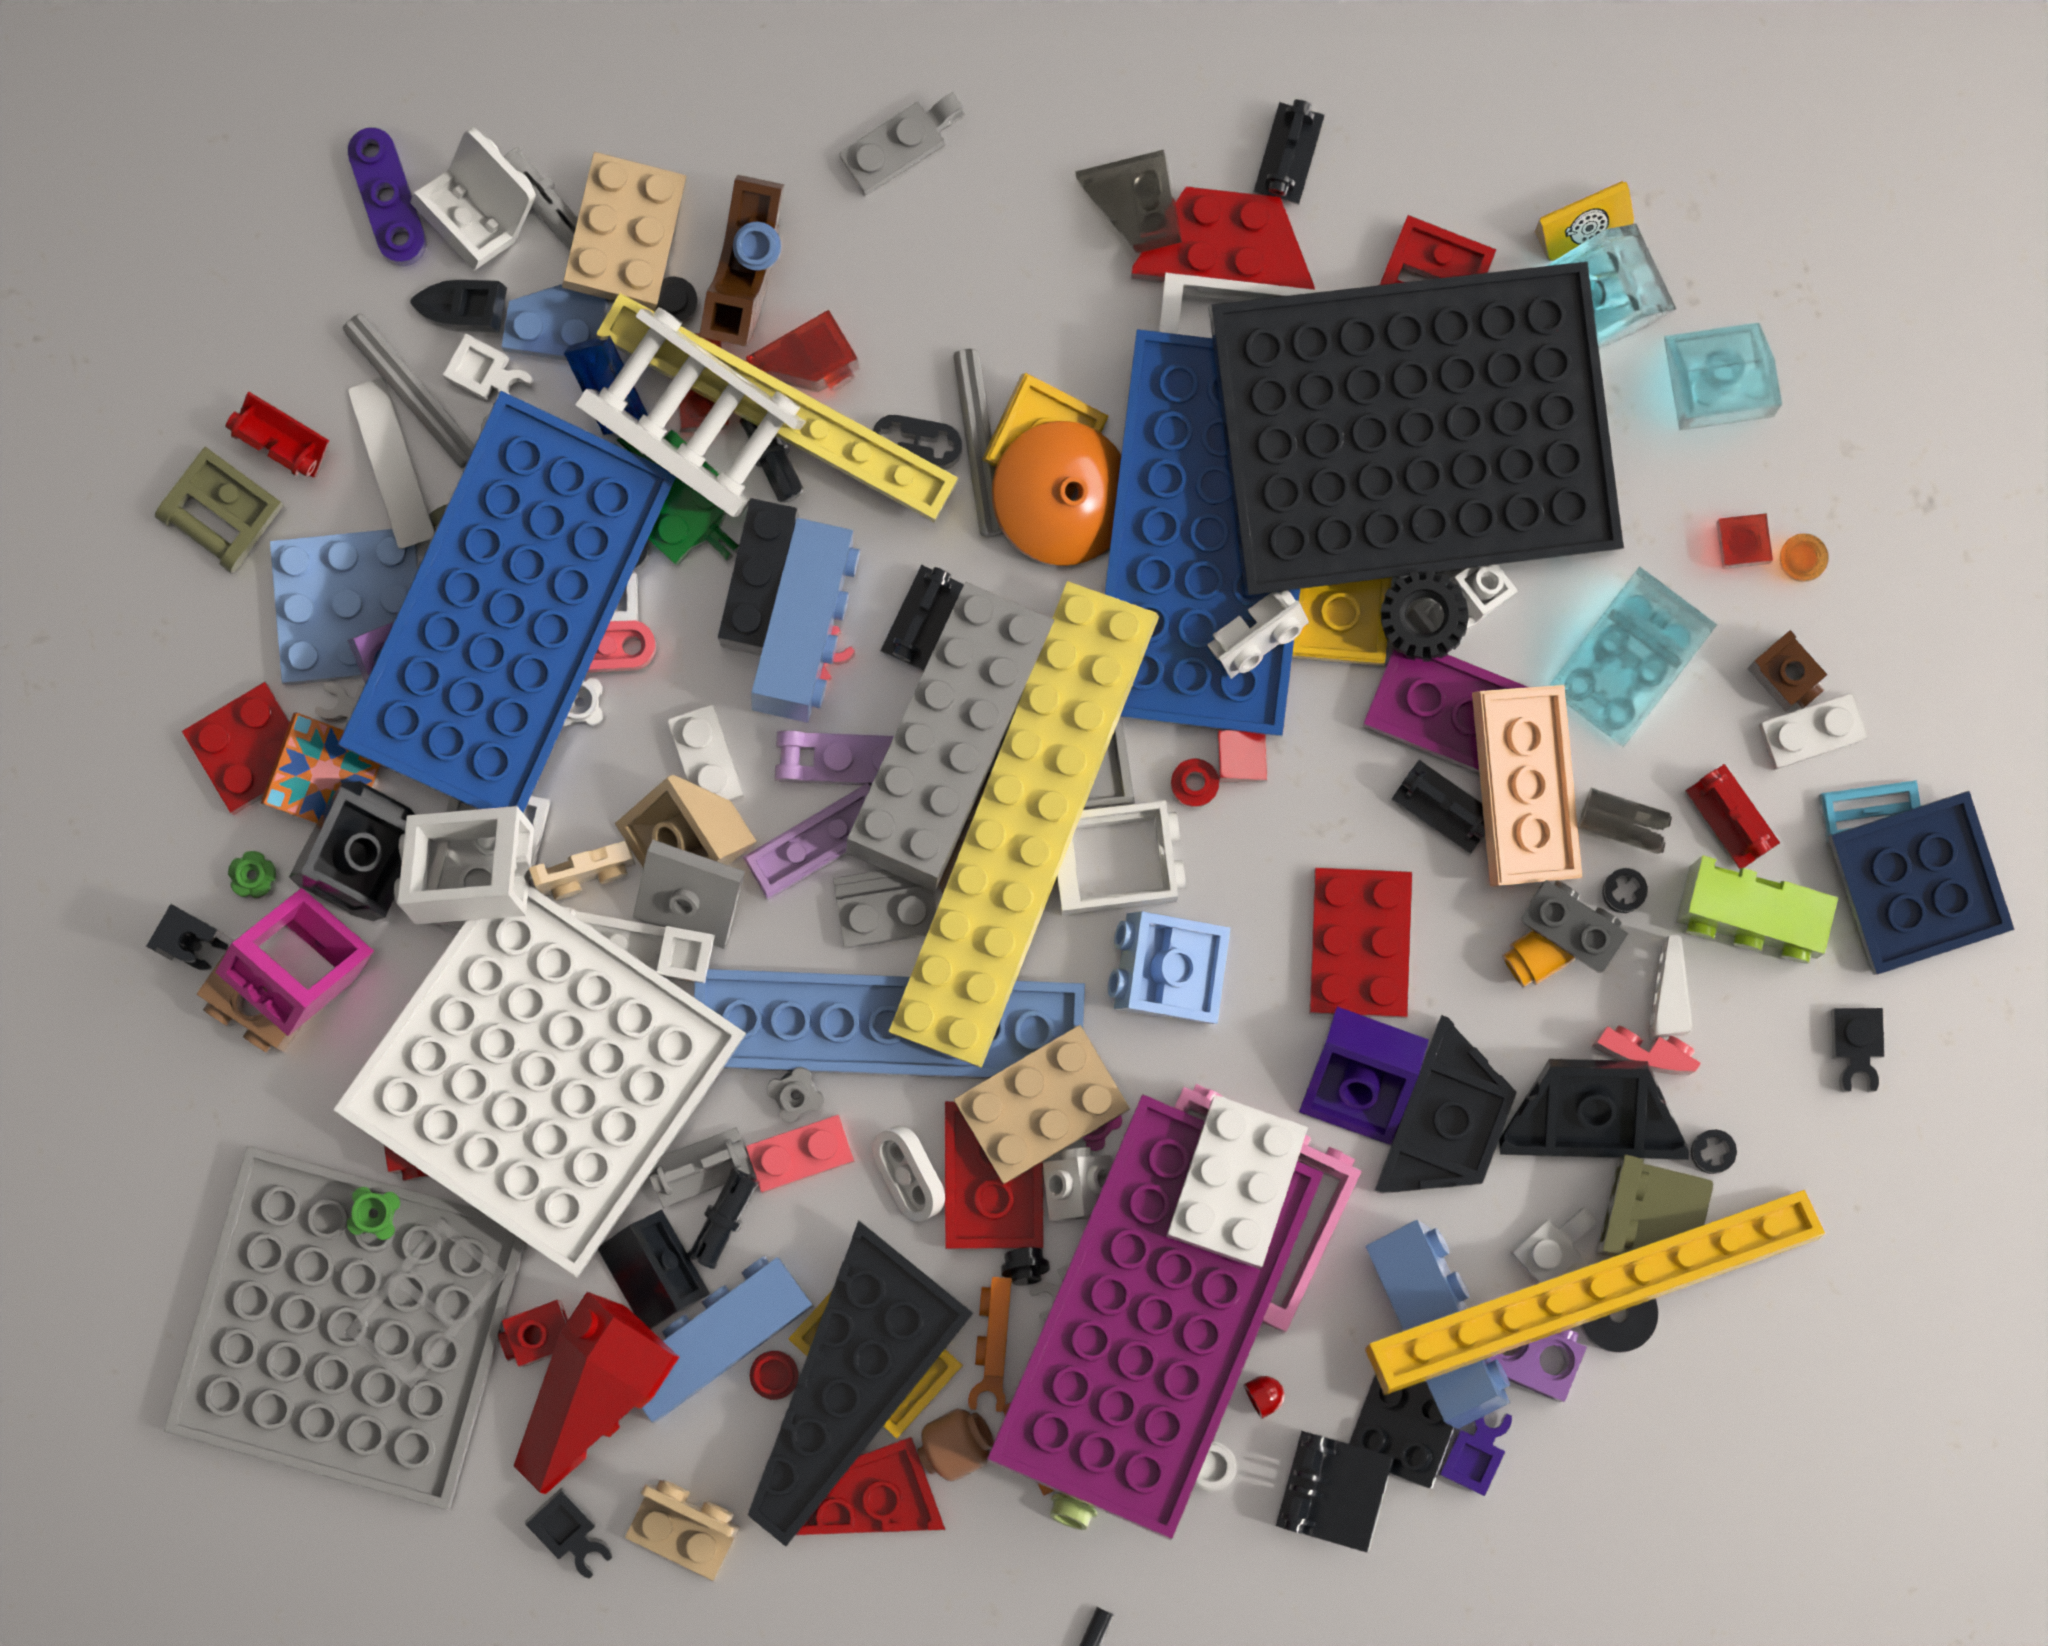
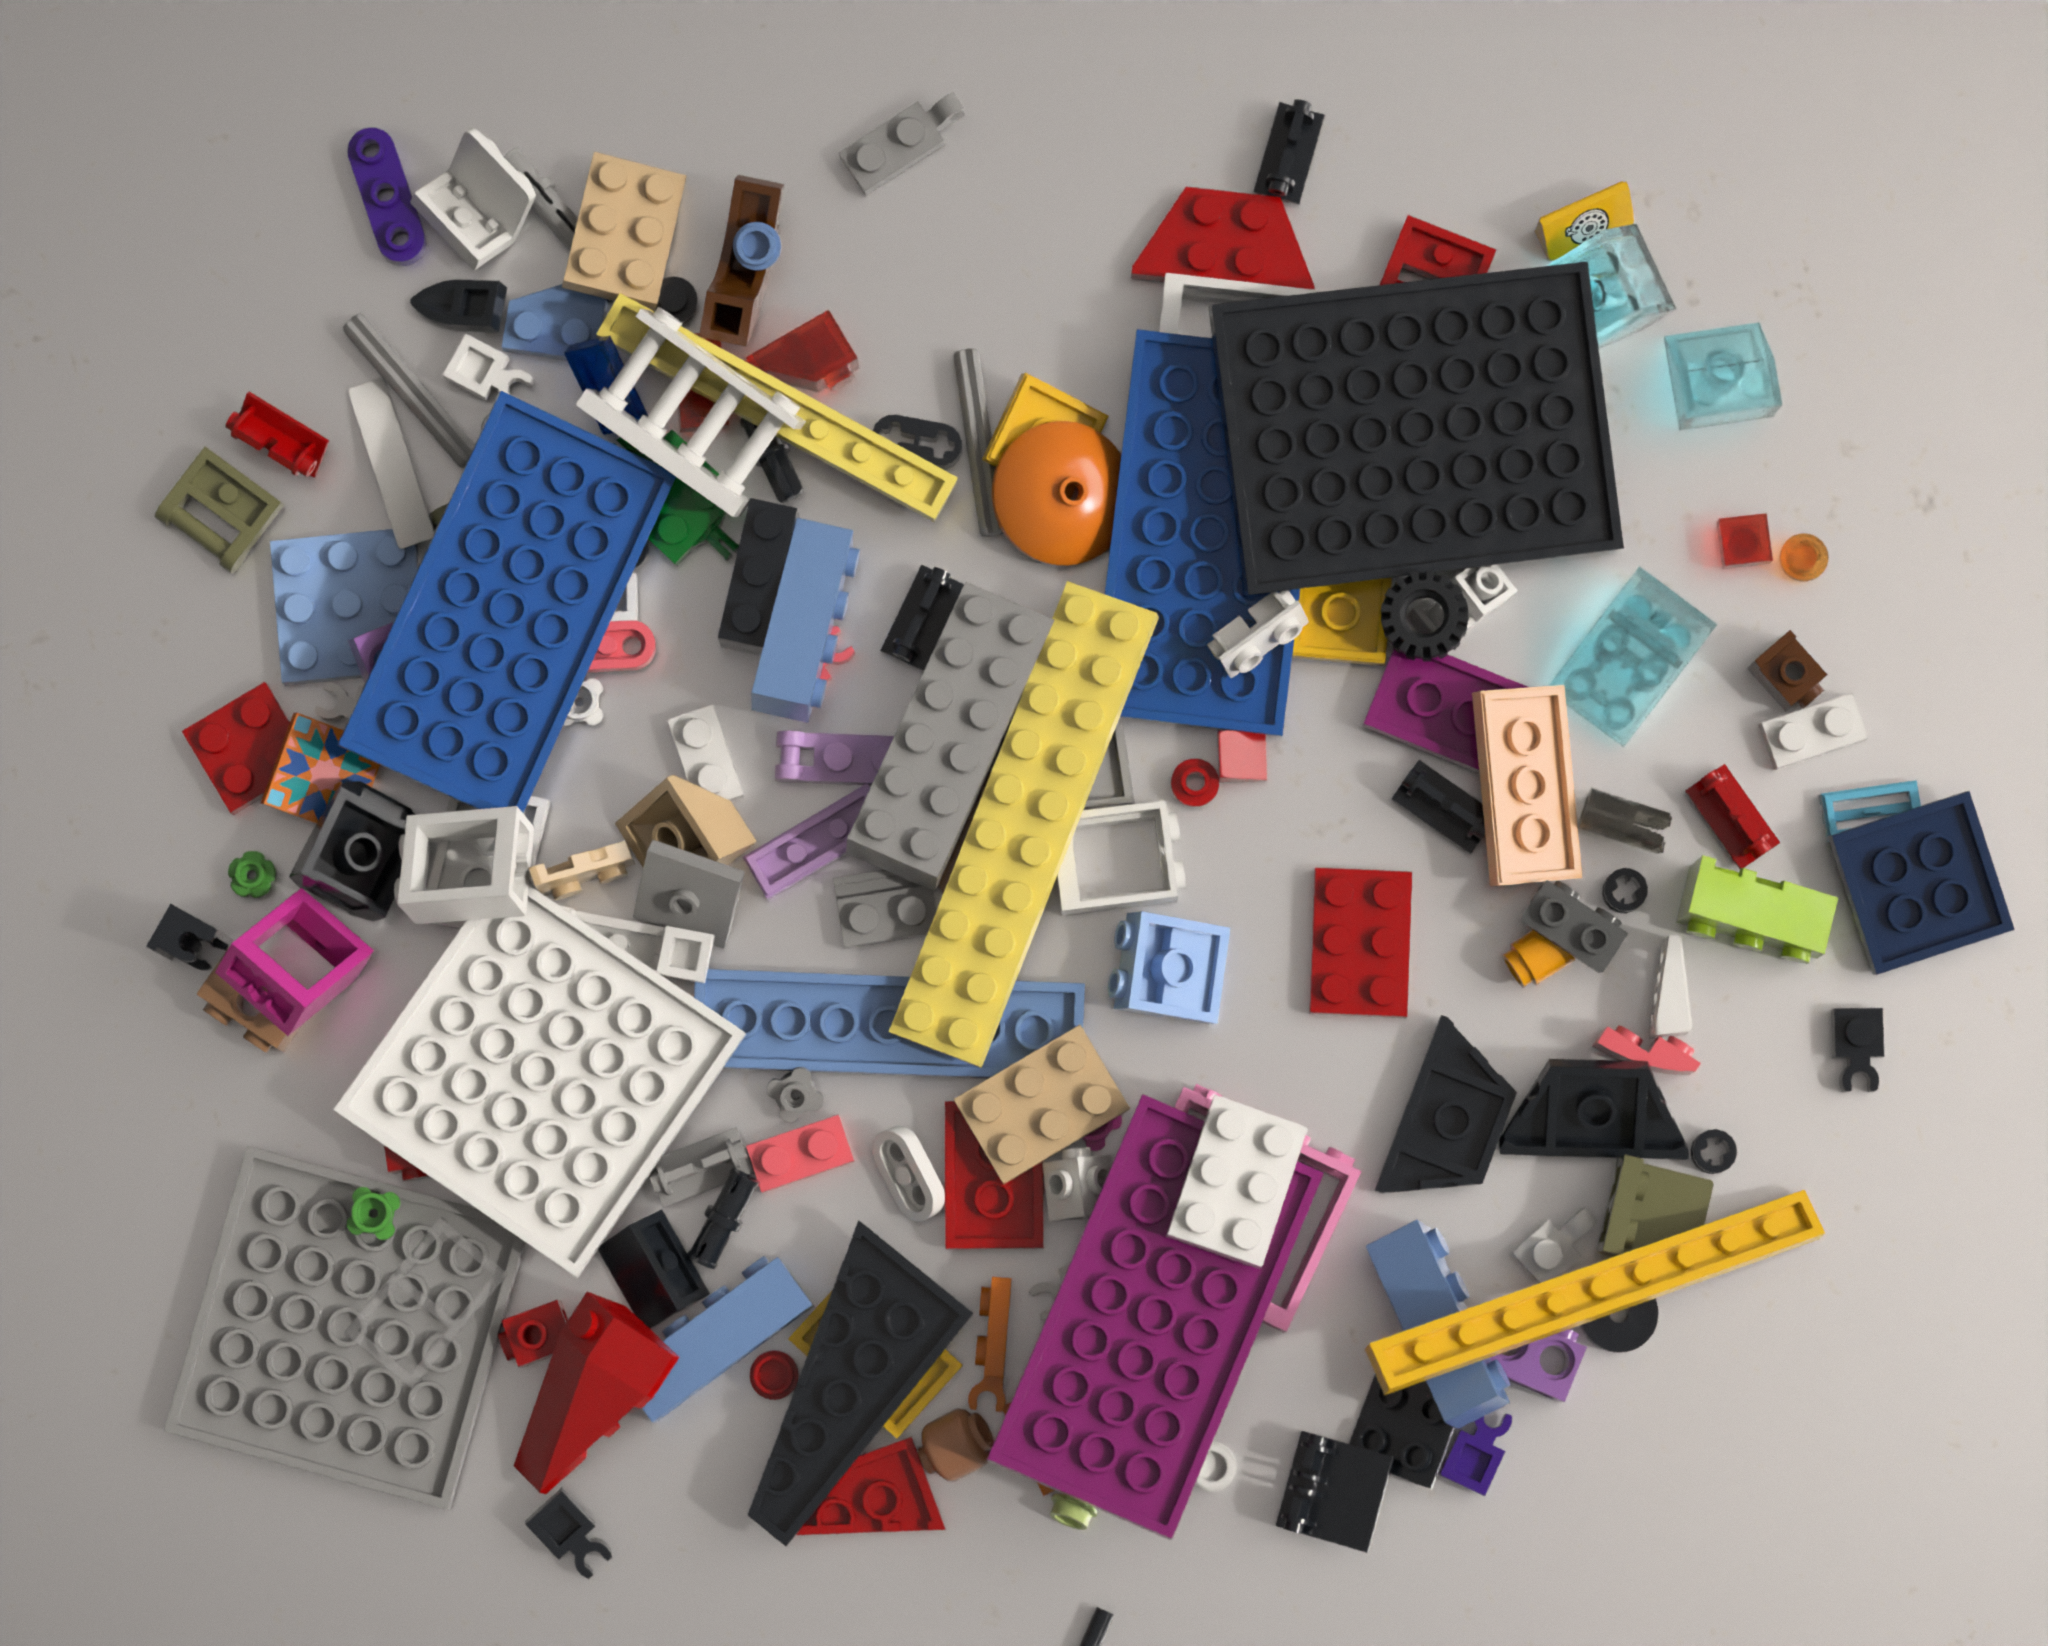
tan bracket [625,1479,740,1581] -> none
black plate [1001,1247,1050,1285] -> none
clear smoke wing [1075,150,1182,253] -> none
red hinge [1243,1376,1285,1419] -> none
dark purple slope [1299,1007,1429,1145] -> none

